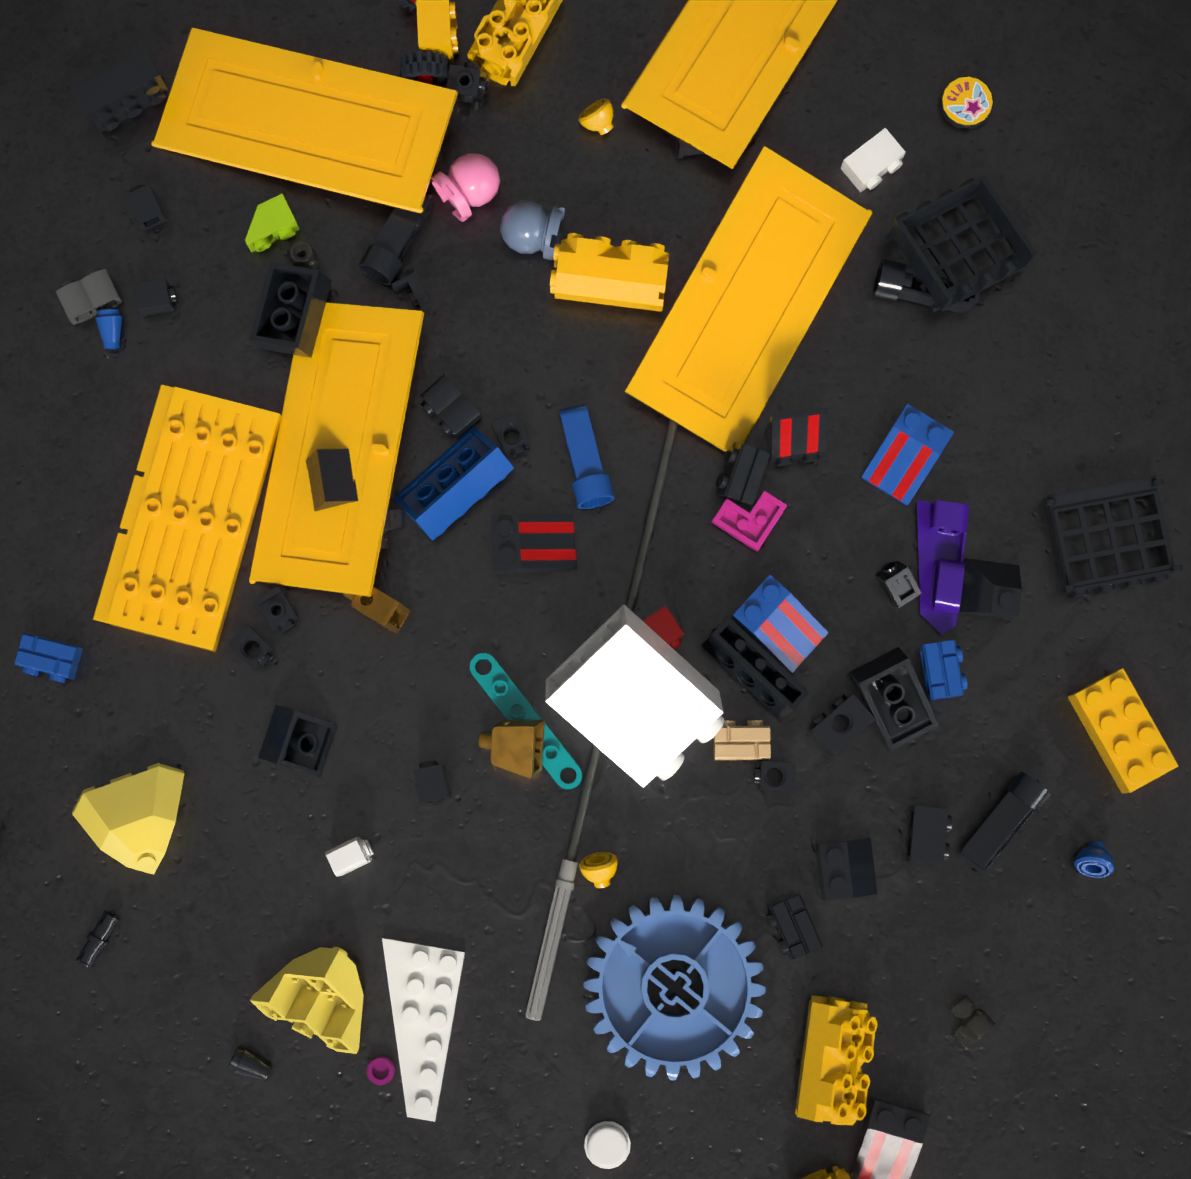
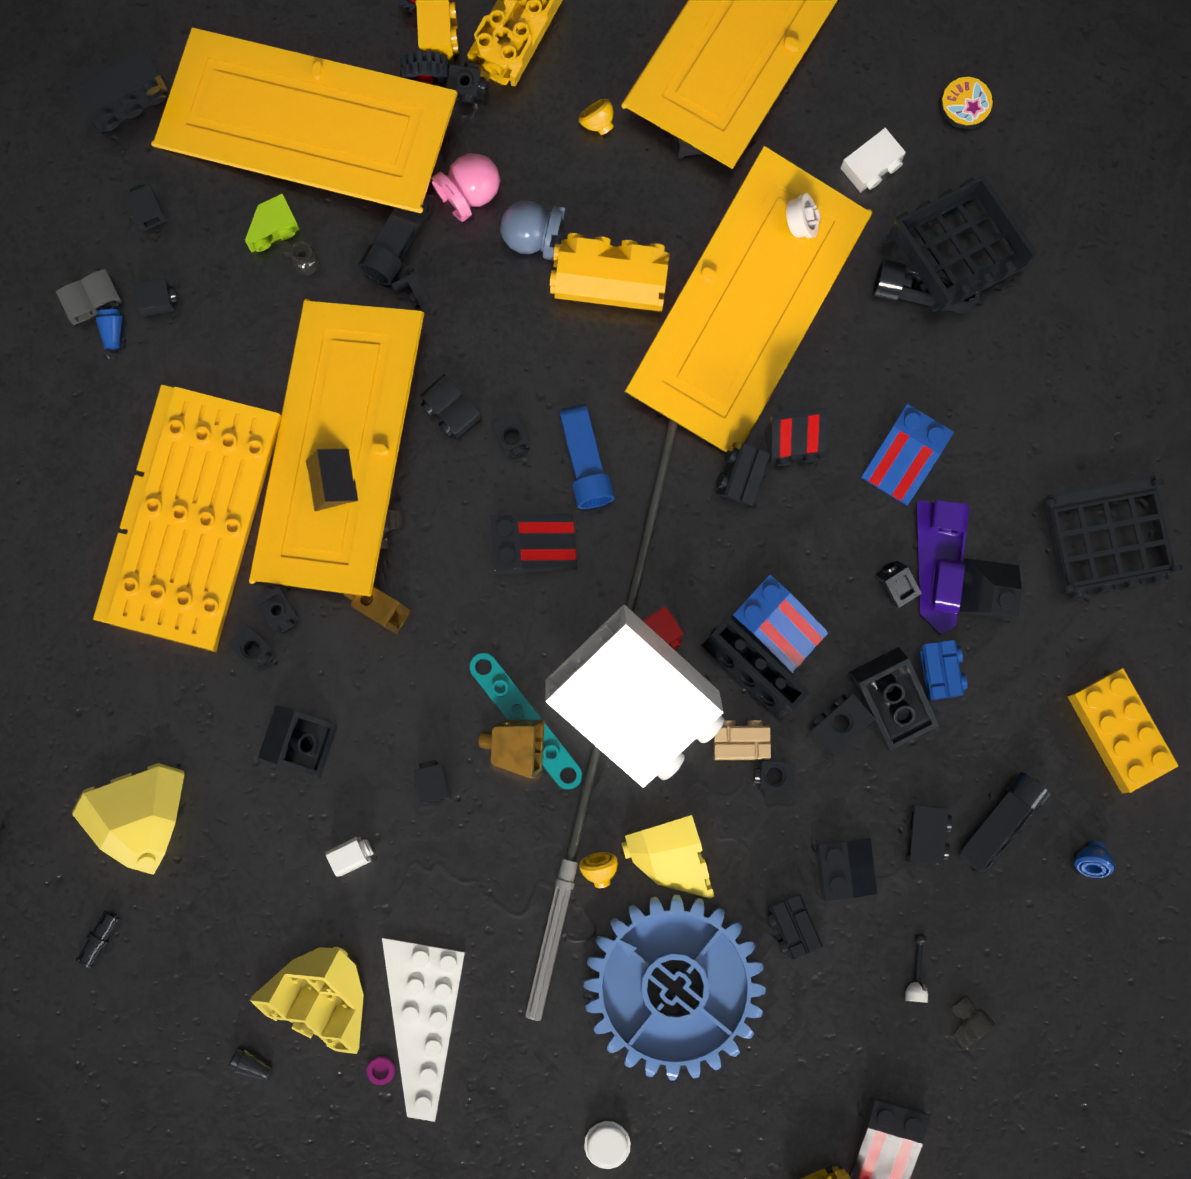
blue brick [15,633,83,683] -> none
black brick [250,262,332,358] -> none
blue slope [393,426,514,541] -> none
dark pink plate [711,491,787,552] -> none
yellow brick [794,995,878,1125] -> none
none -> light yellow brick [621,815,714,898]
none -> white piece [786,193,821,238]
none -> hinge [905,934,928,1003]

